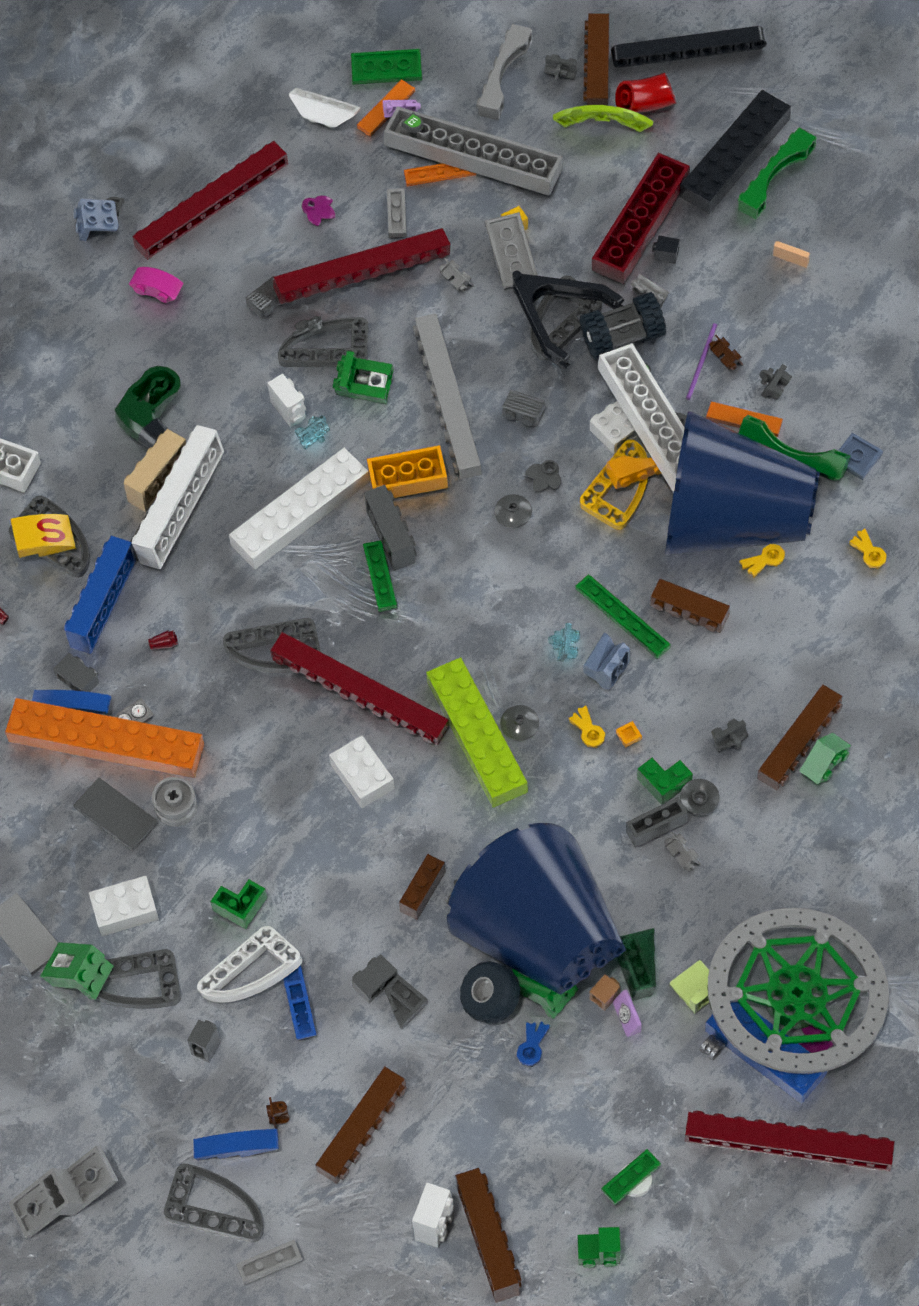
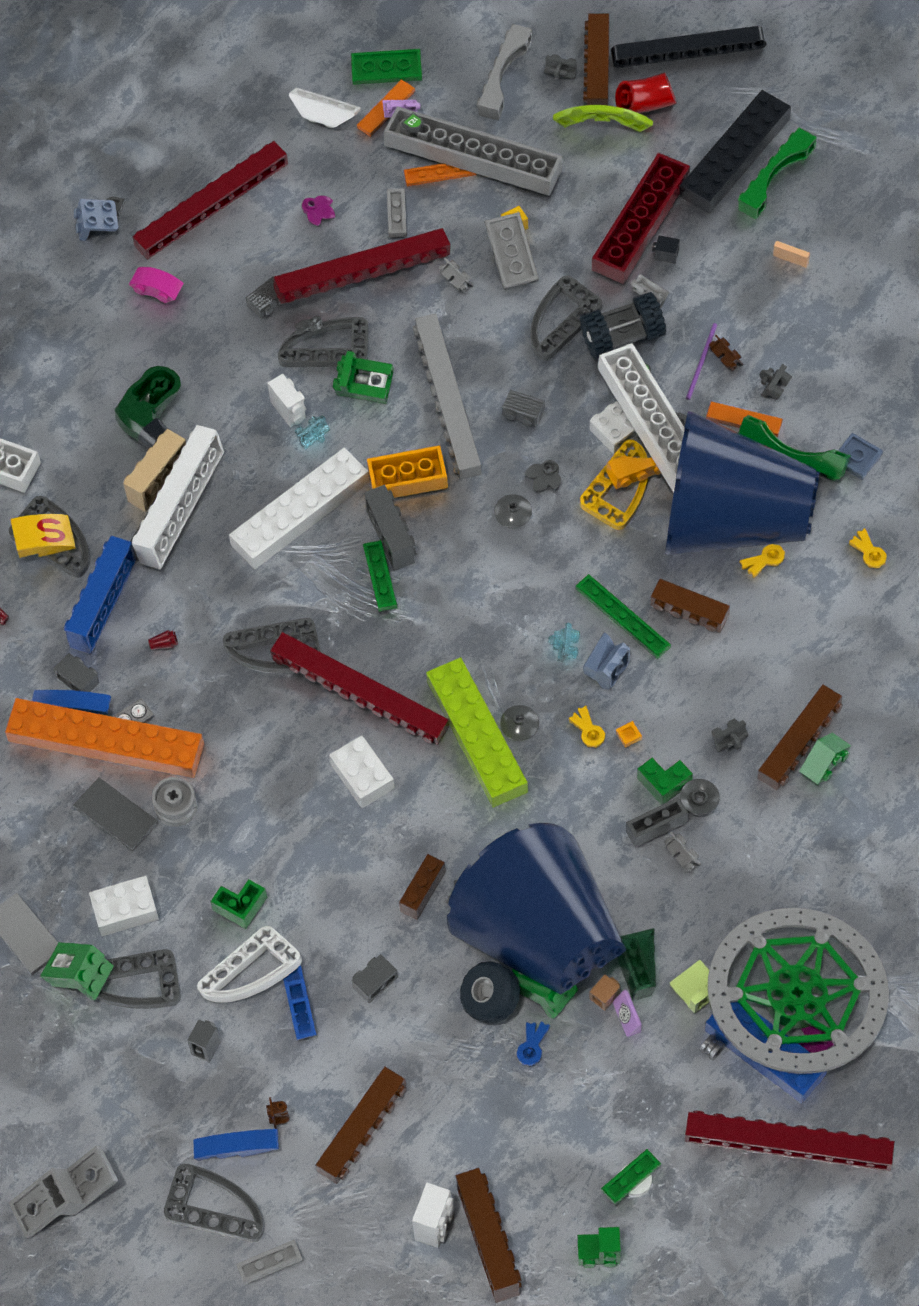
dark grey wing [384,974,428,1029] -> none
black piece [512,270,624,369] -> none

